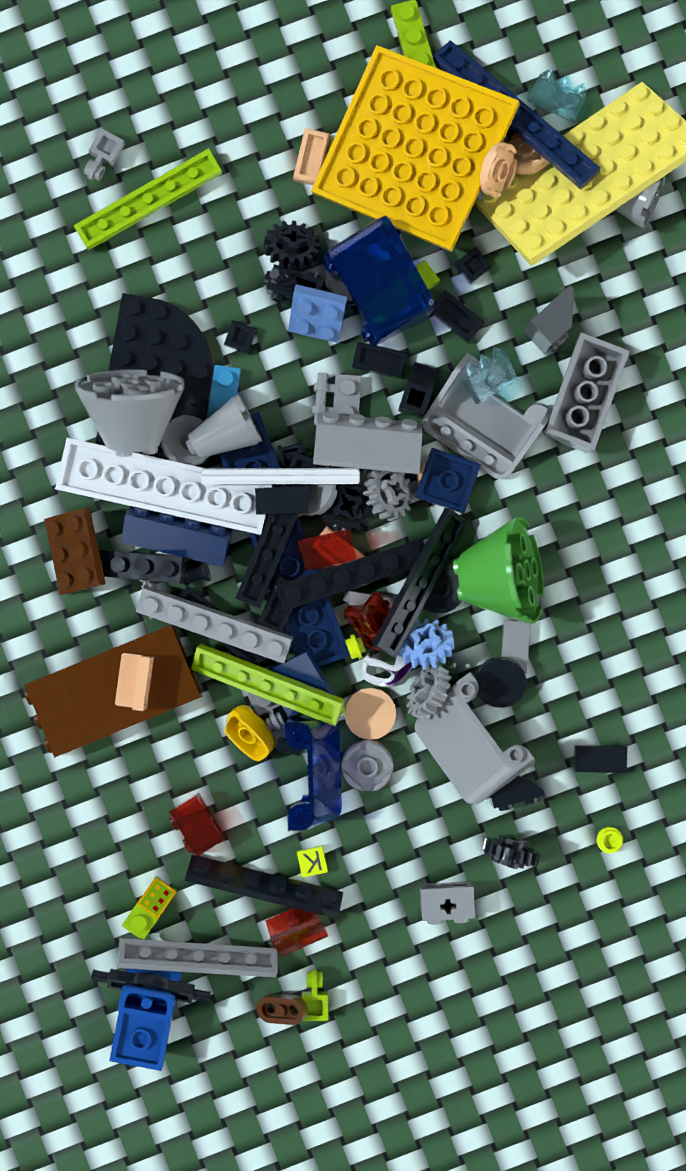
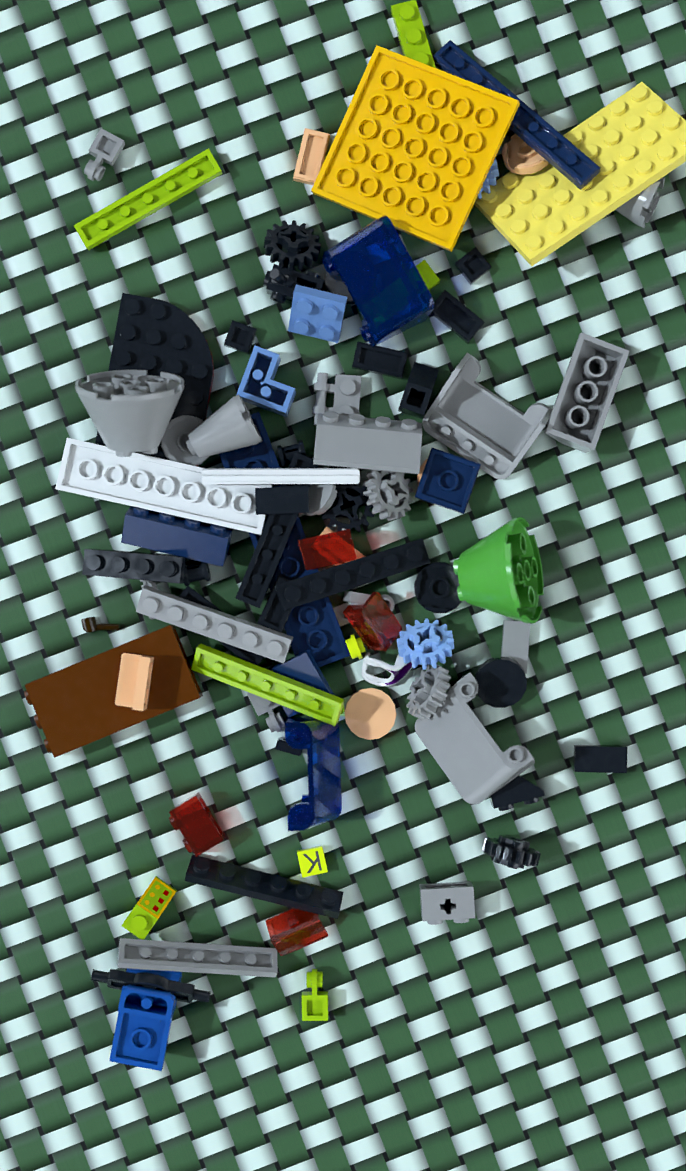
reddish brown plate [44,507,106,595] -> none
dark azure plate [207,365,241,417] -> none
yellow piece [224,705,276,761] -> none
reddish brown plate [257,994,308,1025] -> none
light grey tile [342,739,394,791] -> none
black plate [372,508,468,658] -> none
clear light blue plate [464,347,519,404] -> none
light nougat tile [480,142,517,197] -> none
dark grey slope [523,285,574,354] -> none
clear light blue plate [527,68,586,123] -> none
neon yellow plate [596,827,623,853] -> none
none -> dark brown hand [81,617,119,632]
none -> medium blue brick [236,346,296,417]

